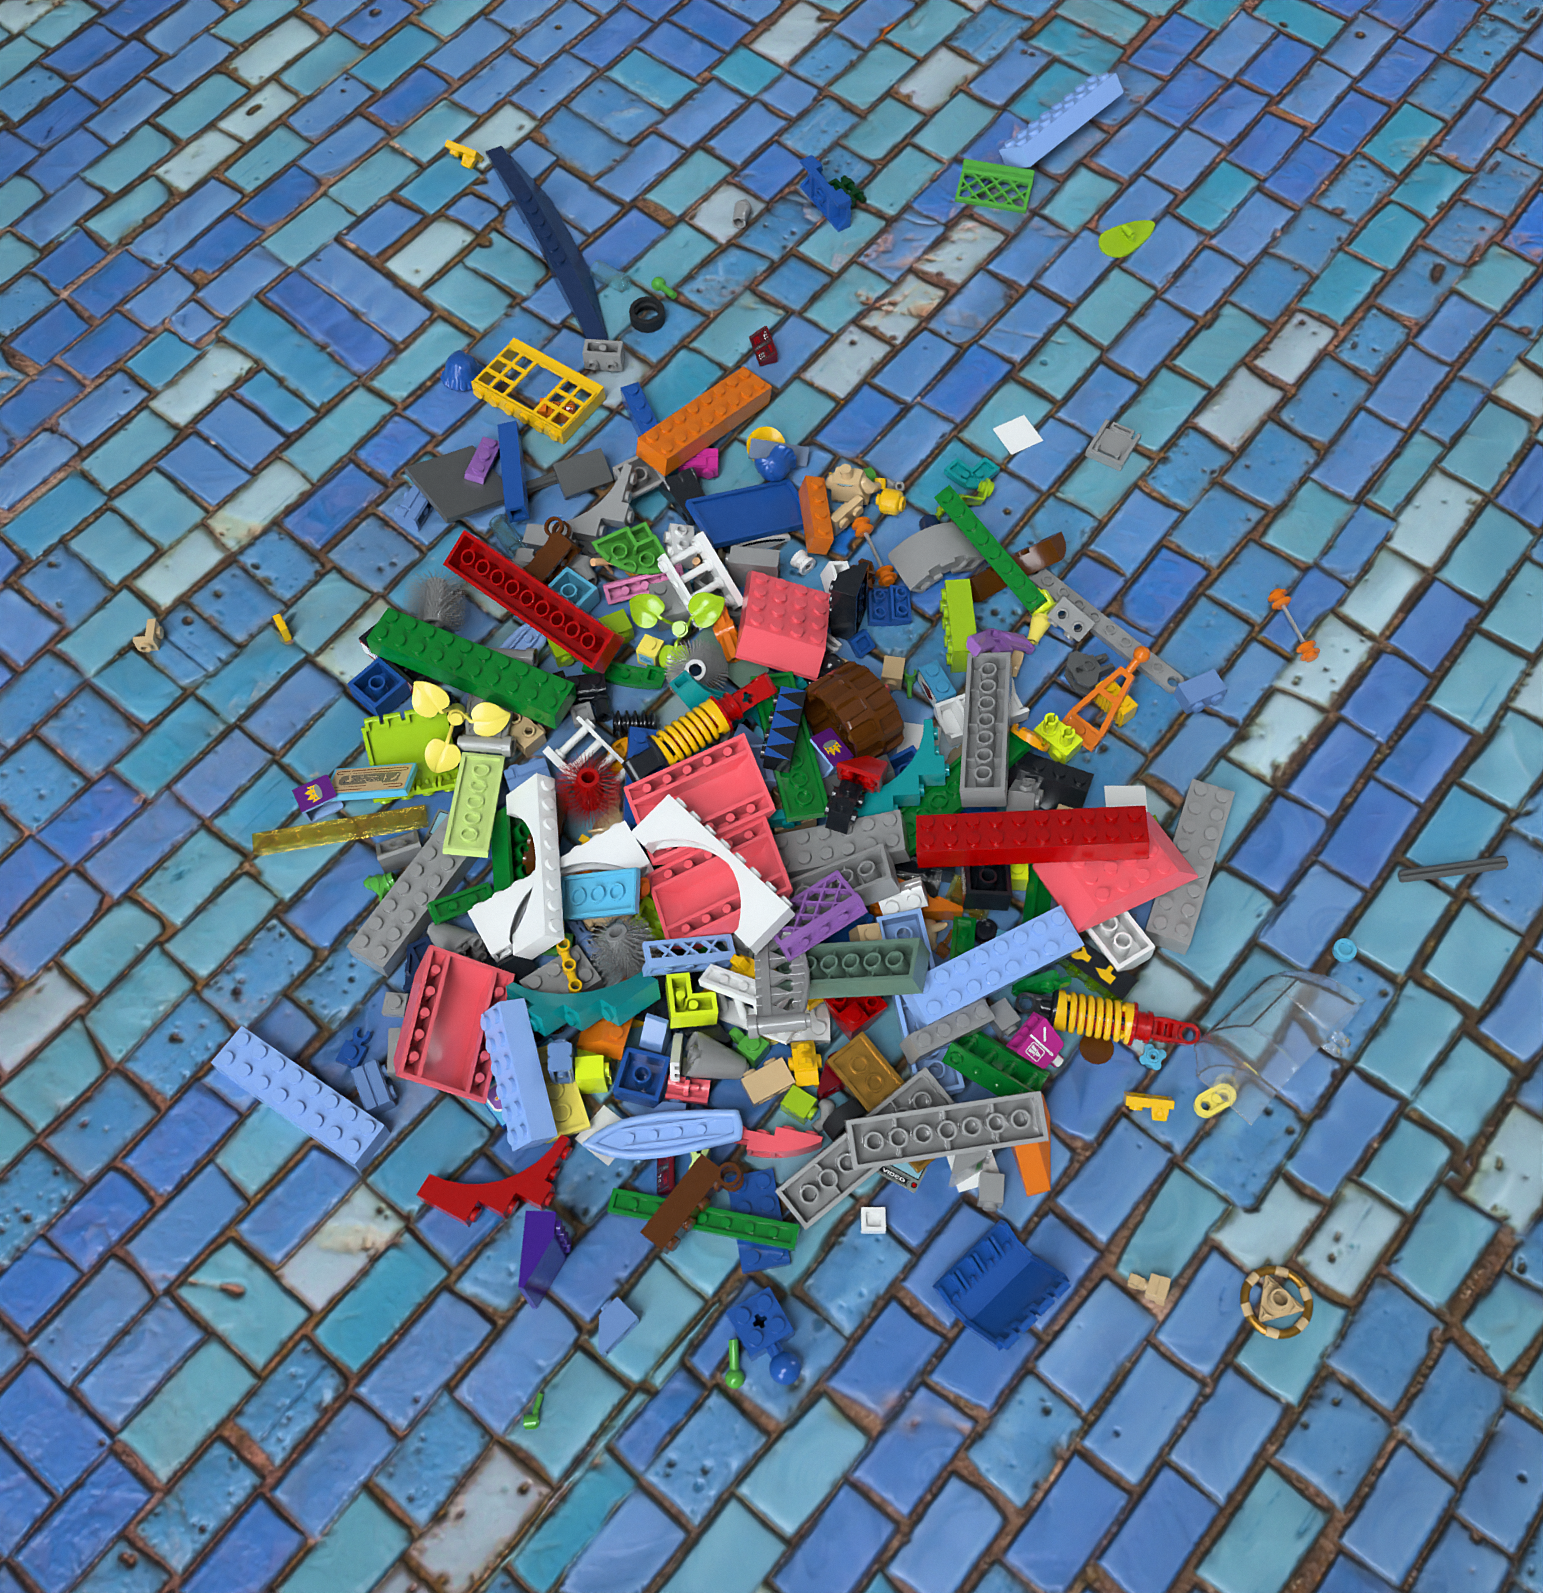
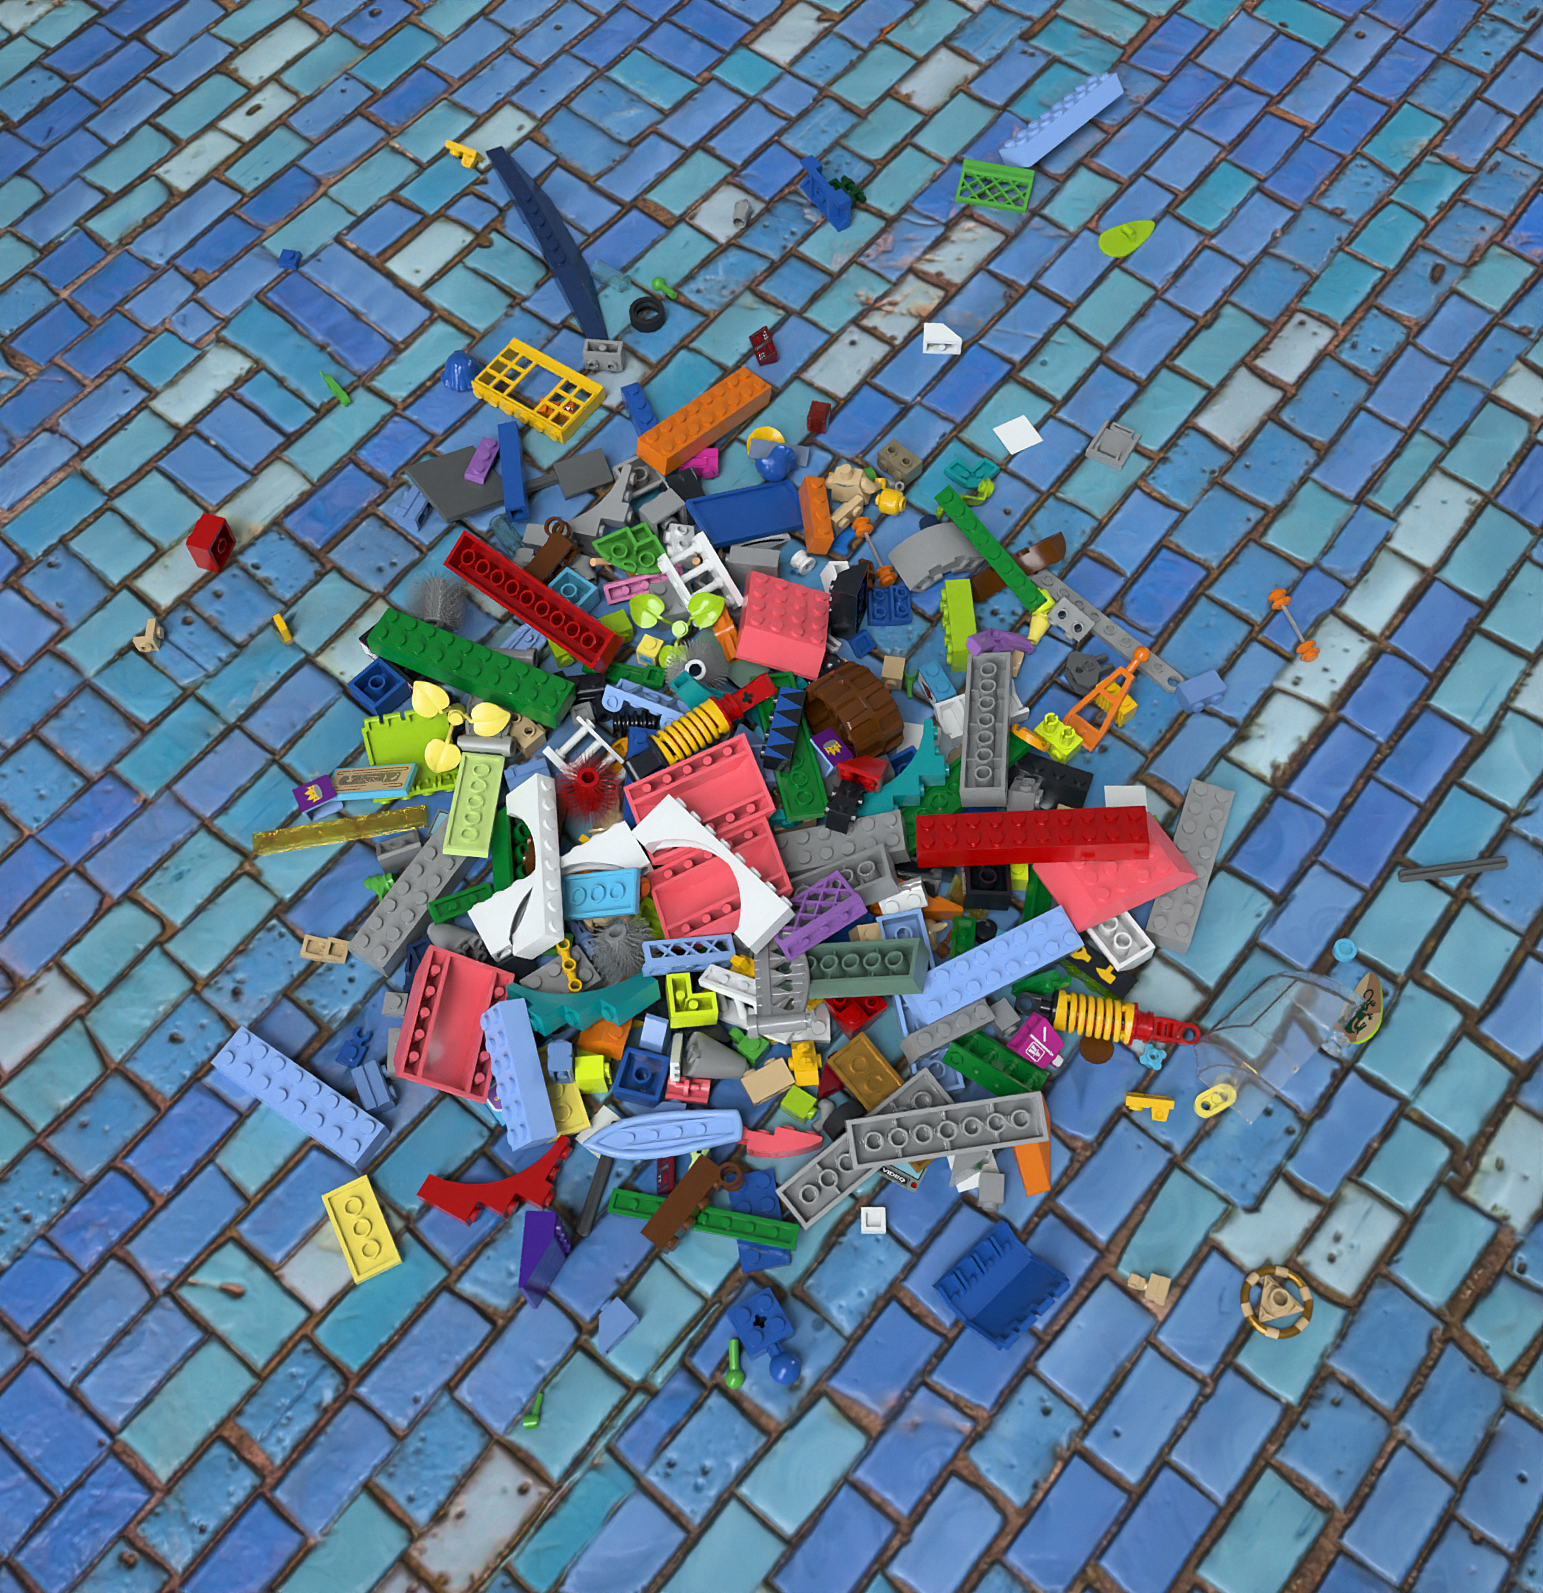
none -> red brick [186,512,237,573]
none -> blue plate [277,249,302,270]
none -> tan slope [299,934,350,964]
none -> bright green piece [319,370,351,407]
none -> light yellow plate [321,1175,403,1285]
none -> dark grey axle [576,1121,617,1237]
none -> light blue piece [602,678,692,731]
none -> light grey brick [639,488,688,544]
none -> clear red brick [807,400,831,434]
none -> dark tan brick [877,439,923,487]
none -> white slope [923,323,962,355]
none -> shield [1340,972,1383,1044]

